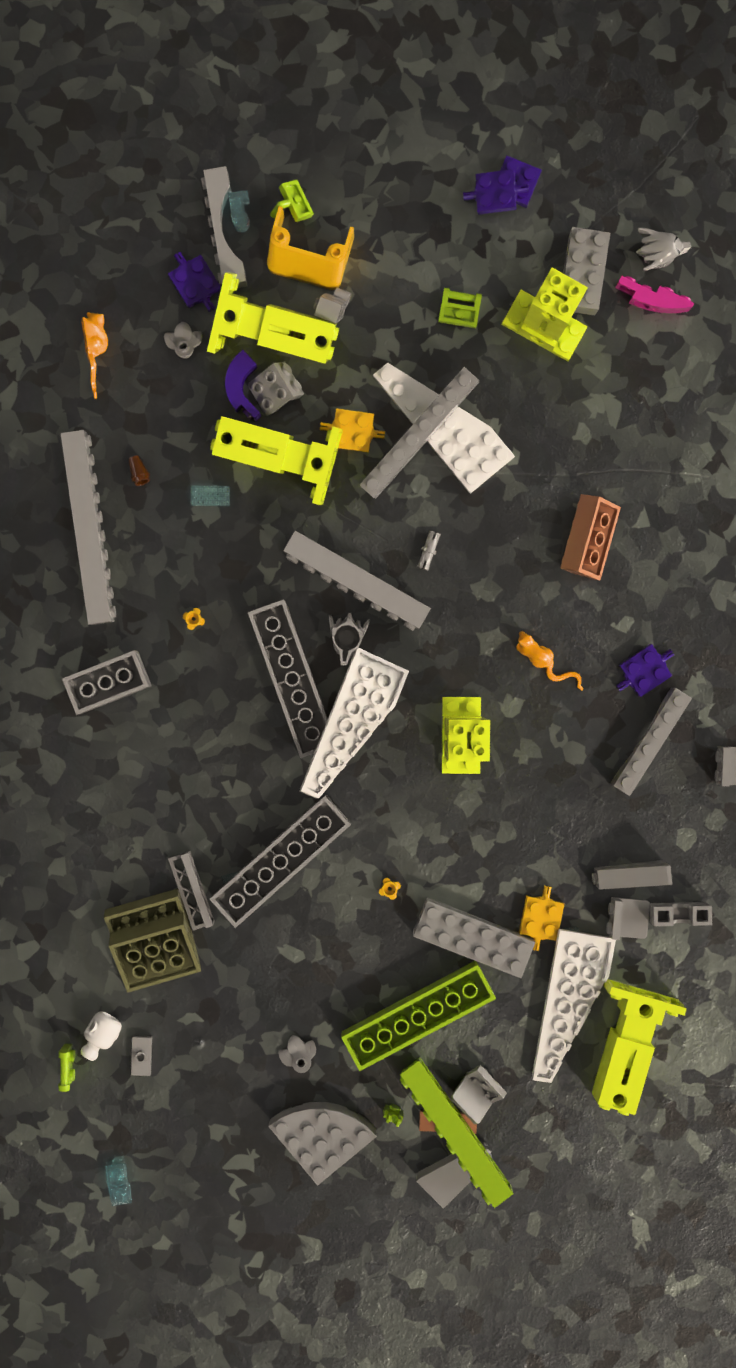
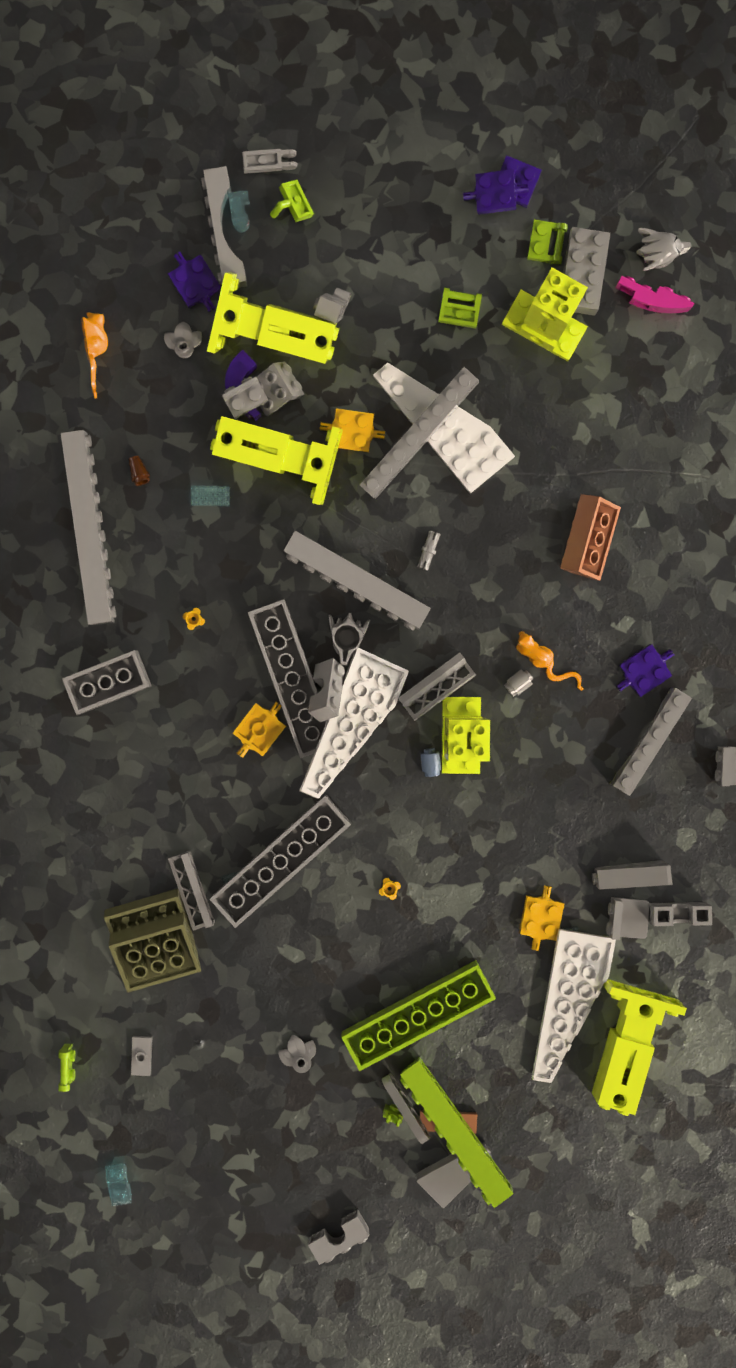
white piece [81,1011,122,1061] -> none
yellow windscreen [267,206,354,290] -> none
light grey brick [268,1102,377,1186] -> none
light grey brick [413,897,535,978] -> none
light grey bracket [451,1065,507,1124] -> none
none -> light grey bracket [222,377,269,419]
none -> yellow plate [233,702,286,758]
none -> light grey hinge [242,149,297,174]
none -> light grey arch [308,658,345,722]
none -> light grey arch [308,1209,369,1265]
none -> light grey beam [382,1073,430,1144]
none -> light grey fence [398,652,476,721]
none -> sand blue brick [420,748,441,777]
none -> light grey brick [504,670,533,697]
none -> lime plate [527,219,568,264]

